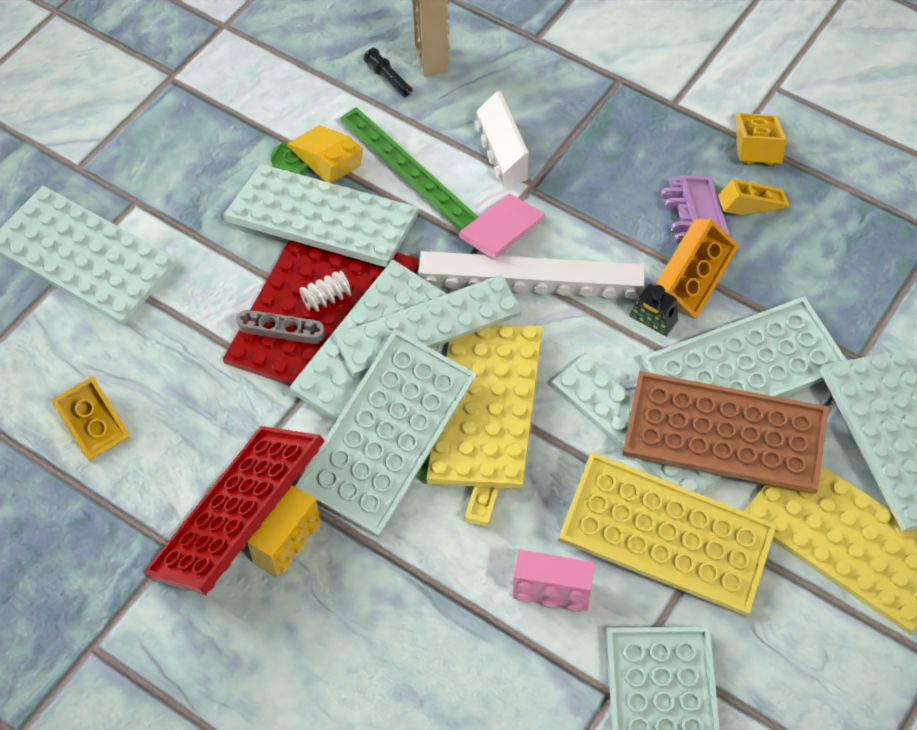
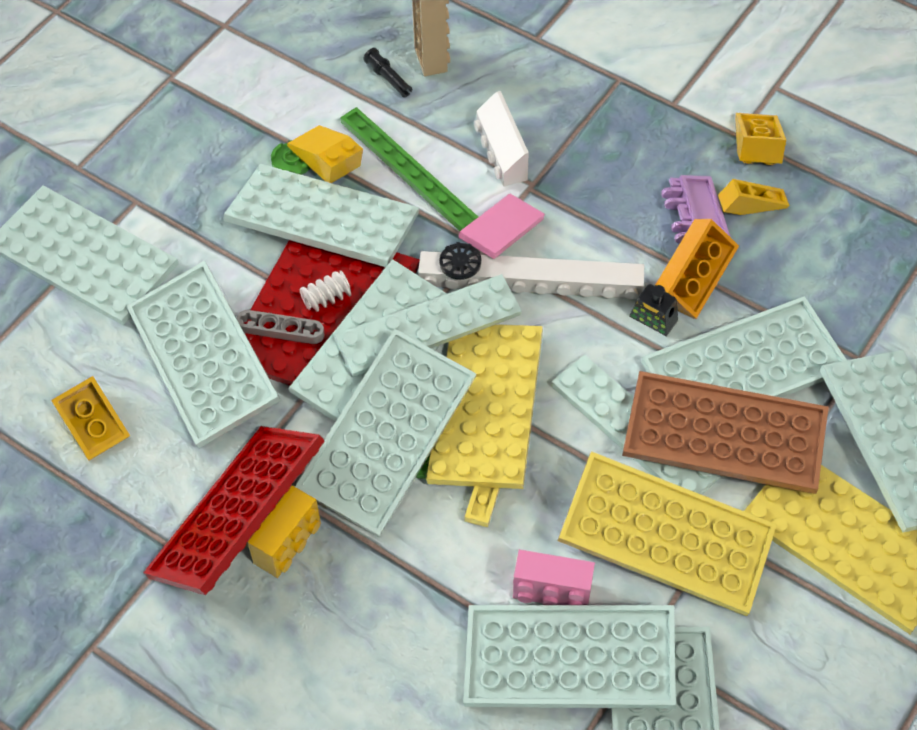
none -> light aqua plate [126,261,281,448]
none -> black wheel [439,242,481,280]
none -> light aqua plate [463,605,676,709]

